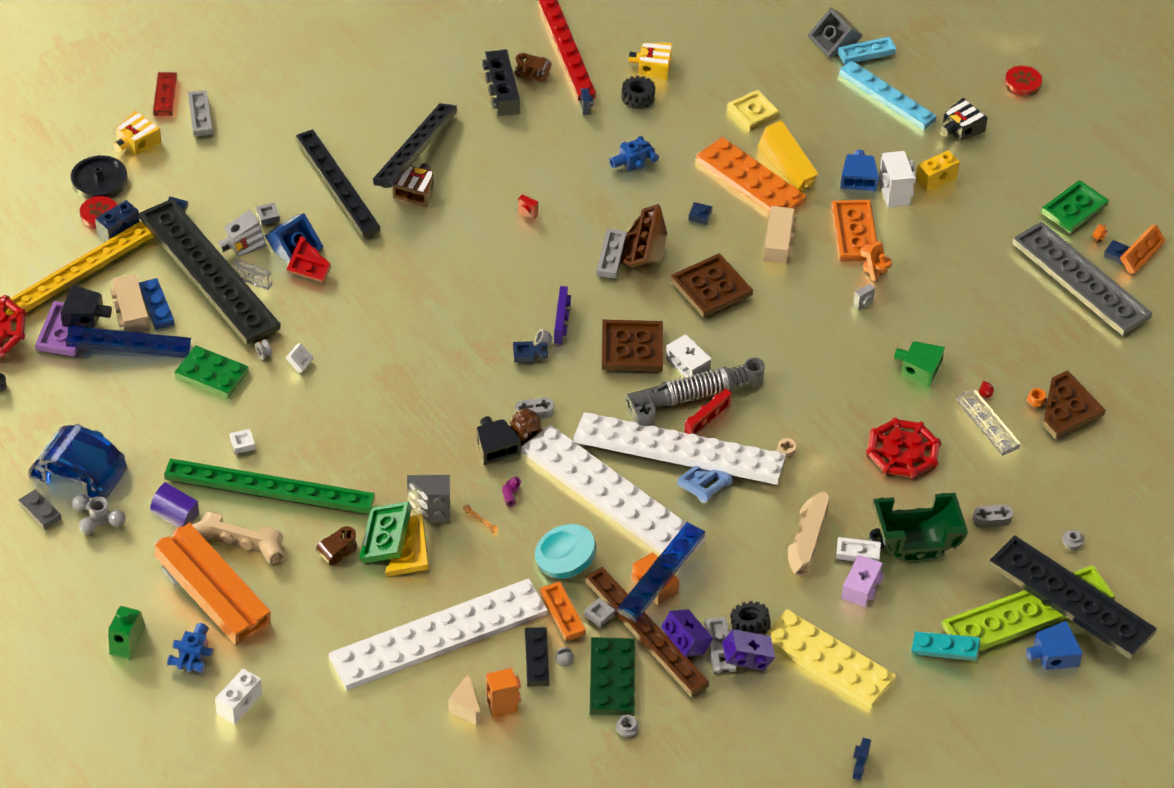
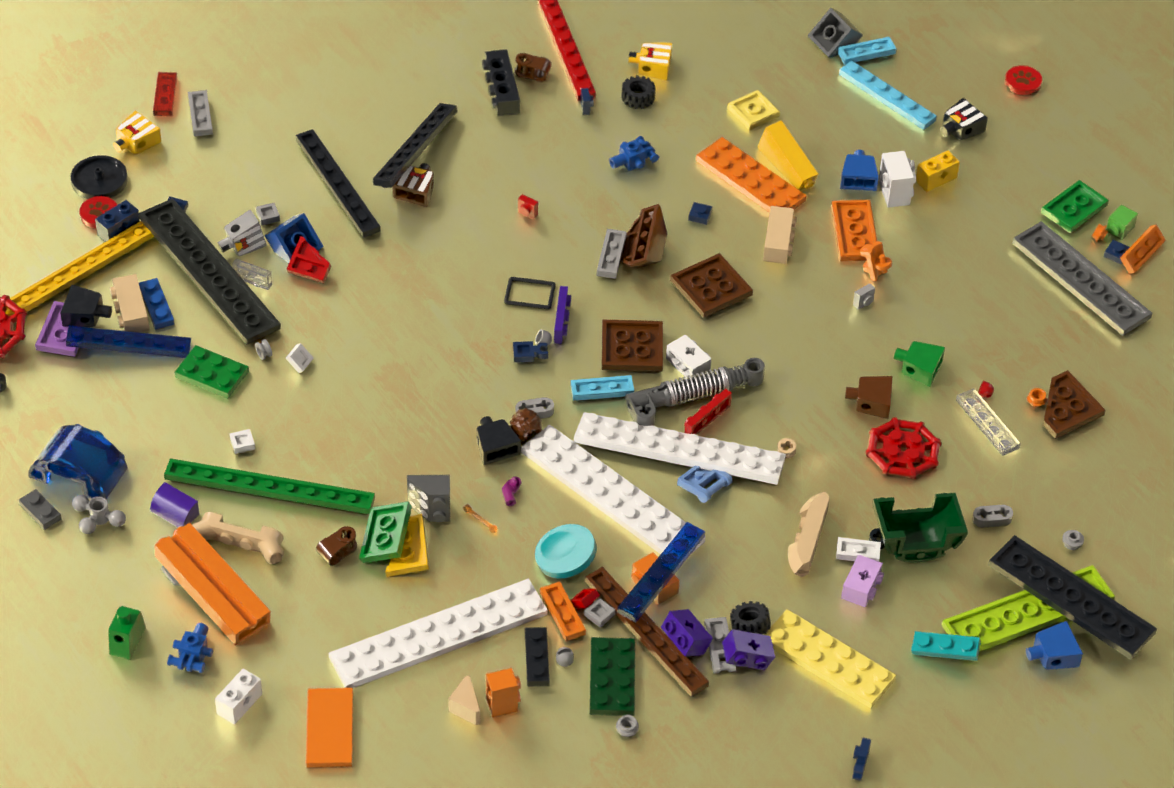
none -> orange tile [306,688,353,768]
none -> black piece [504,277,556,309]
none -> medium azure plate [570,375,634,401]
none -> red plate [570,589,600,609]
none -> reddish brown torso [845,376,893,419]
none -> bright green brick [1106,205,1138,240]

